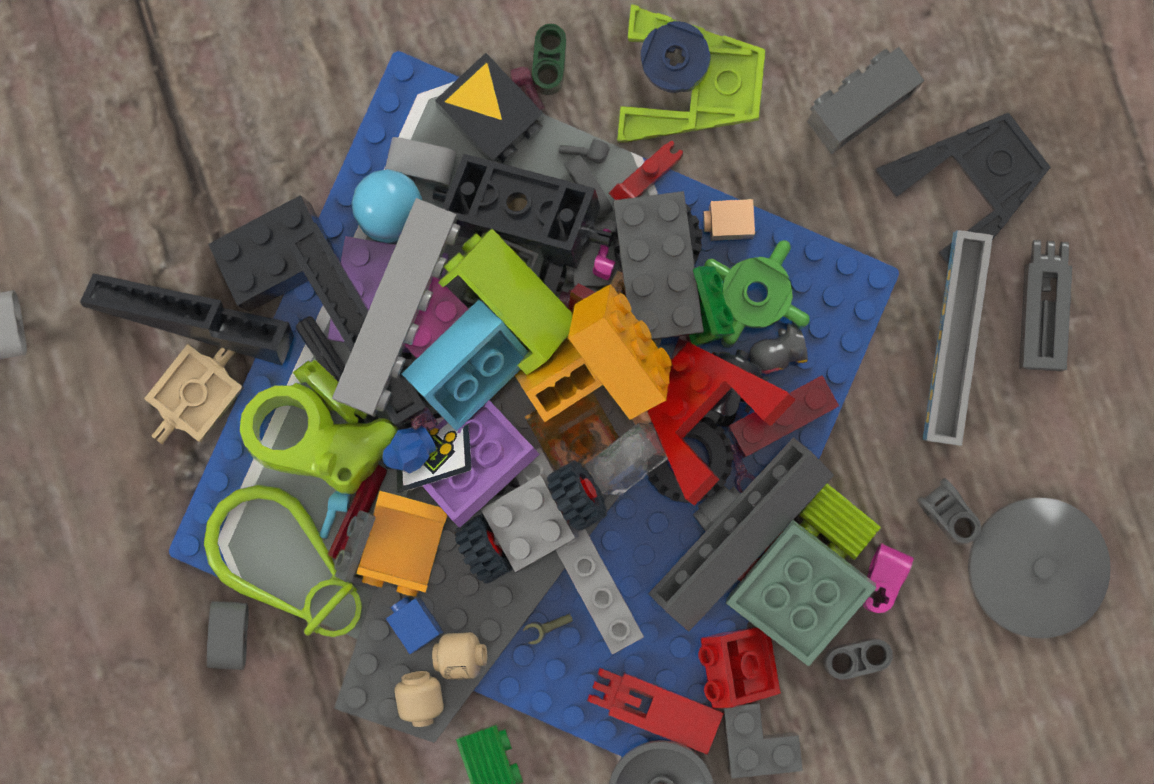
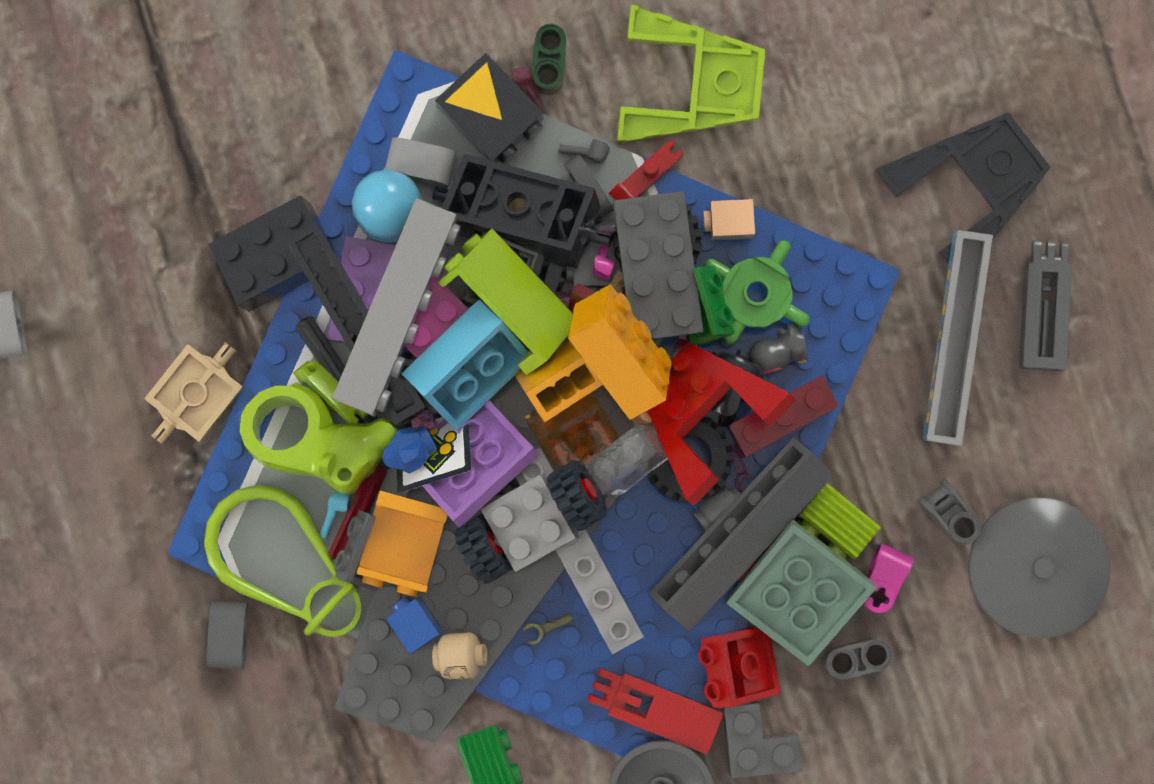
black slope [80,273,294,366] -> none
tan head [394,671,444,727] -> none
dark blue plate [640,21,711,93] -> none
dark grey brick [807,47,924,154] -> none

